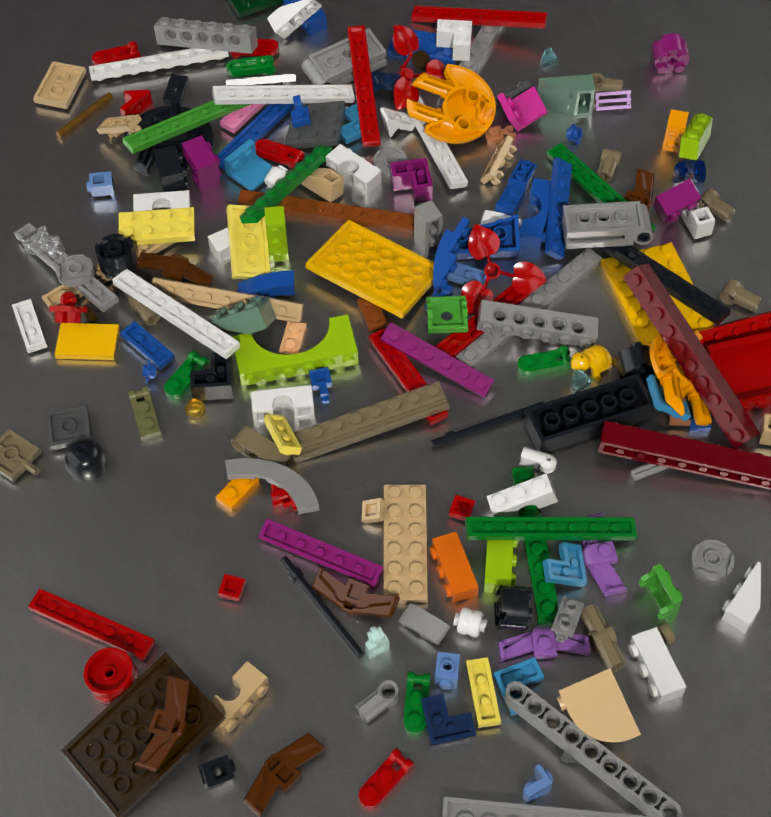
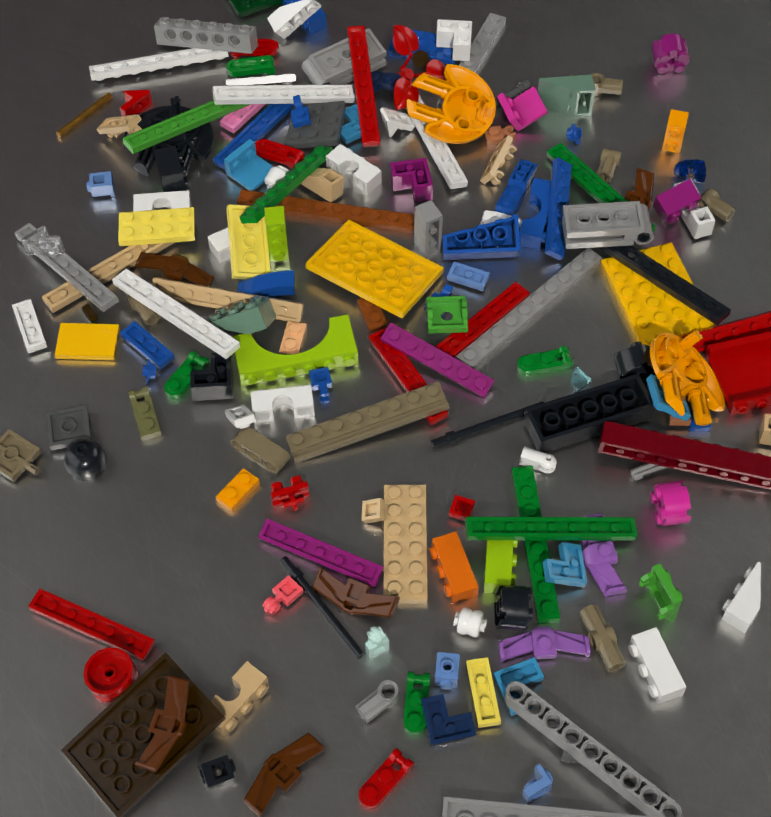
tan plate [33,61,86,109] -> none
red hips [49,292,87,323] -> none
light grey tile [56,254,95,287] -> none
red plate [92,41,141,65] -> none
black brick [95,234,137,279] -> none
black plate [163,74,189,104] -> none
magenta brick [182,135,221,192] -> none
clear yellow plate [185,399,206,418] -> none
red plate [218,574,246,602] -> none
light grey tile [225,458,320,514] -> none
light yellow plate [263,414,302,455] -> none
light grey tile [373,147,409,178] -> none
light grey slope [398,603,450,645] -> none
red tile [411,6,548,29] -> none
blue slope [433,217,471,293] -> none
red plant [461,224,546,314] -> none
light grey brick [477,300,599,348] -> none
white arch [487,473,558,517] -> none
clear light blue tile [541,47,558,68] -> none
light grey hinge [551,596,584,643] -> none
tan brick [557,668,641,742] -> none
yellow animal [571,344,615,382] -> none
lavender tile [595,90,631,111] -> none
dark red brick [623,263,761,448] -> none
dark tan tile [657,622,676,646] -> none
lime brick [679,113,713,160] -> none
light grey tile [690,539,735,581] -> none
dark tan piece [719,279,762,312] -> none
none -> white plate [225,404,256,429]
none -> coral plate [263,575,304,615]
none -> dark pink brick [650,480,691,526]

